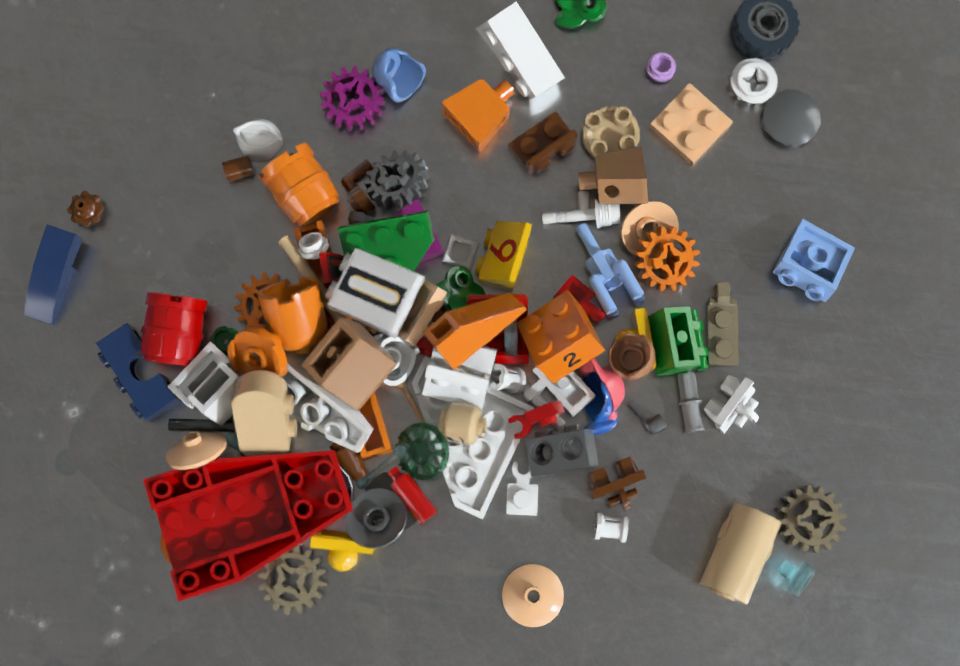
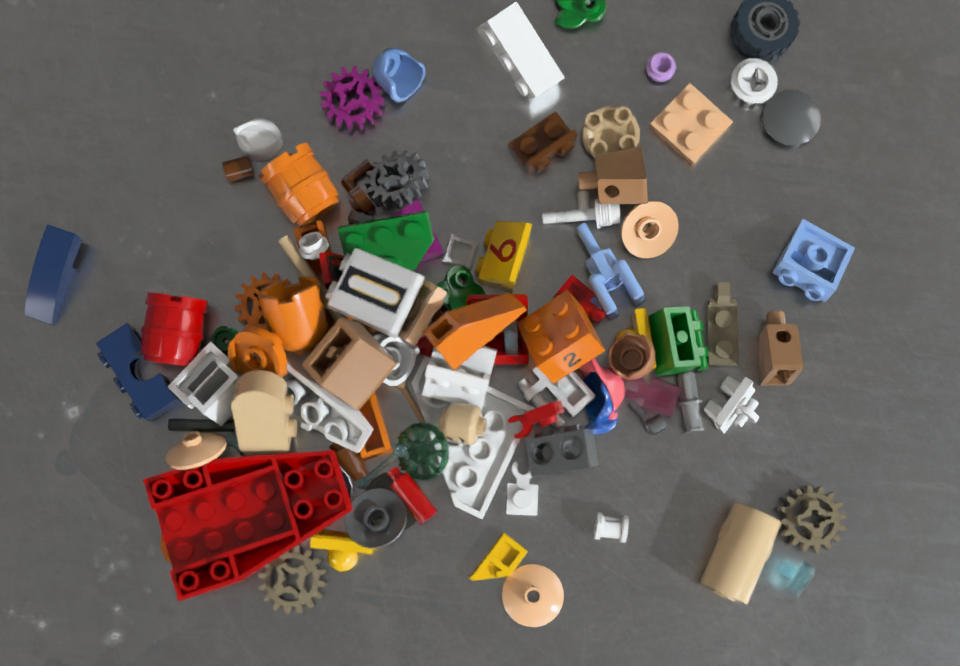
reddish brown plant [67,191,105,227] -> none
orange torso [442,79,515,152] -> none
white bush [488,363,526,394] -> none
reddish brown hips [588,456,647,511] -> none
orange gear [633,226,700,291] -> none
none -> yellow tile [469,532,528,581]
none -> clear pink plate [625,377,682,417]
none -> medium nougat torso [757,311,804,386]

